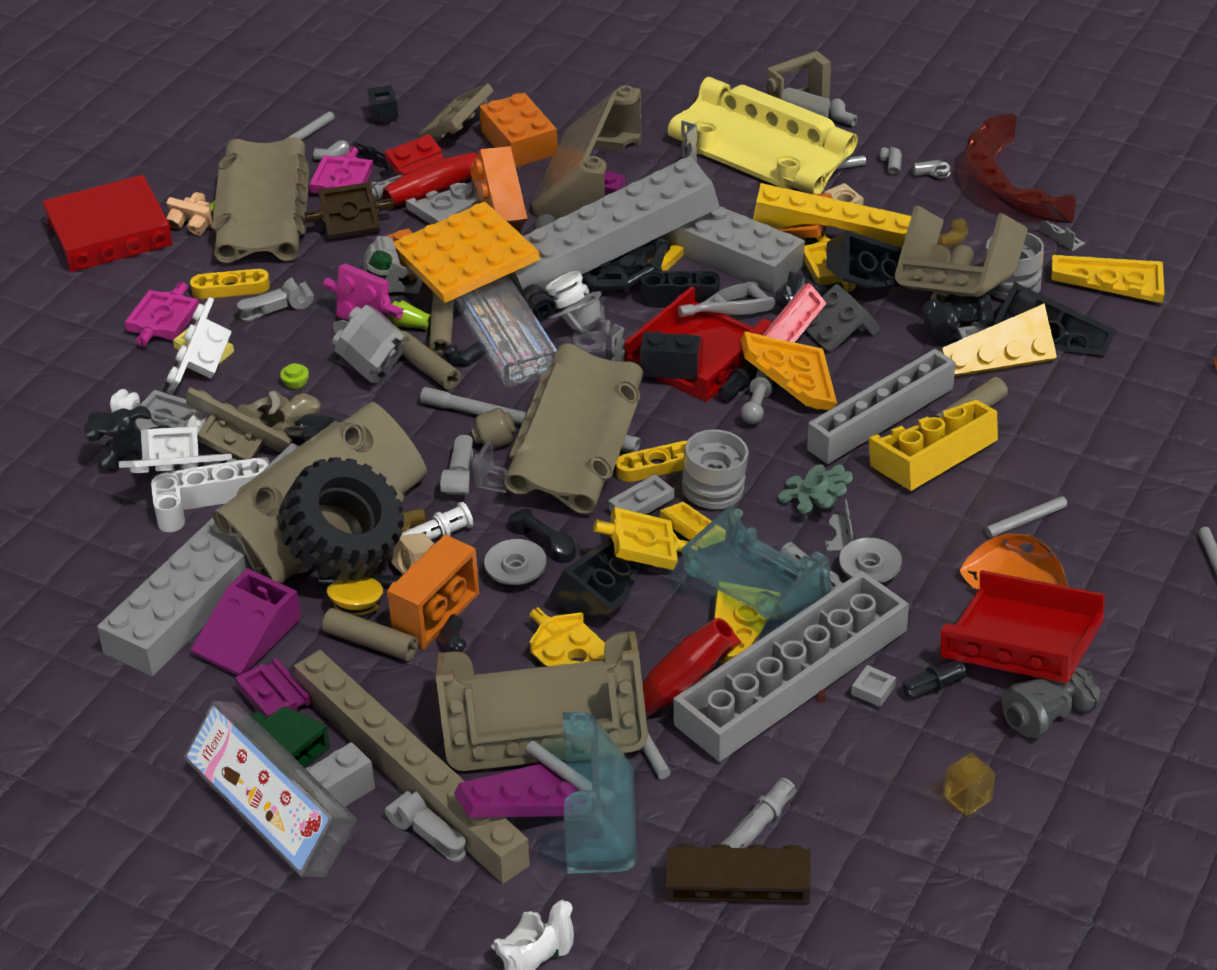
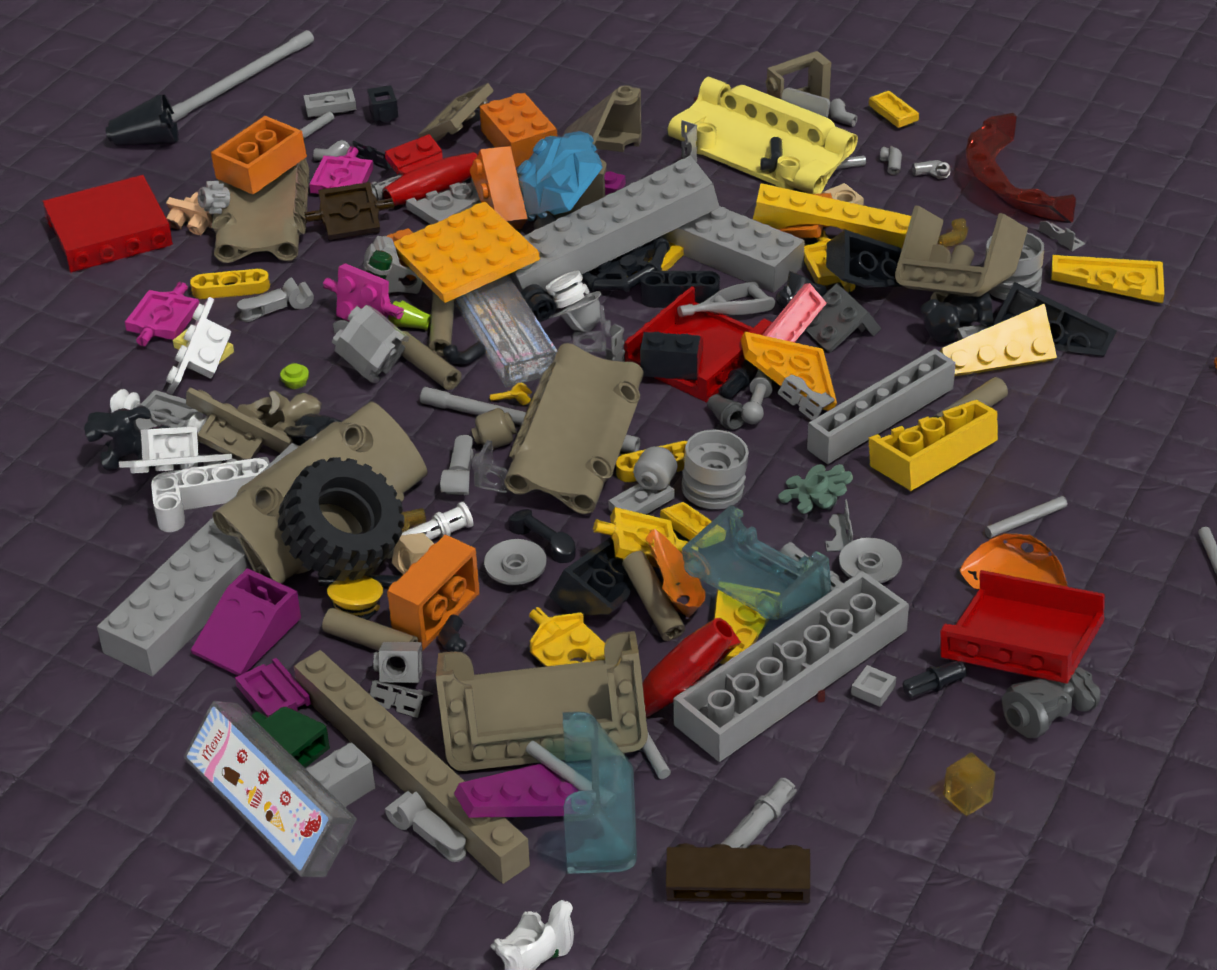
none -> black cone [106,94,179,145]
none -> light grey piece [171,30,314,122]
none -> light grey gear [198,181,230,214]
none -> orange brick [211,116,307,195]
none -> light grey plate [304,88,357,117]
none -> light grey piece [370,680,433,718]
none -> light grey brick [373,642,422,683]
none -> yellow hand [490,383,532,405]
none -> dark azure wedge [517,131,603,221]
none -> dark tan piece [622,551,685,641]
none -> light grey head [633,446,678,491]
none -> orange piece [645,529,706,617]
none -> dark grey cone [707,394,744,429]
none -> black arm [760,137,783,173]
none -> light grey piece [778,374,835,420]
none -> yellow plate [869,90,919,128]

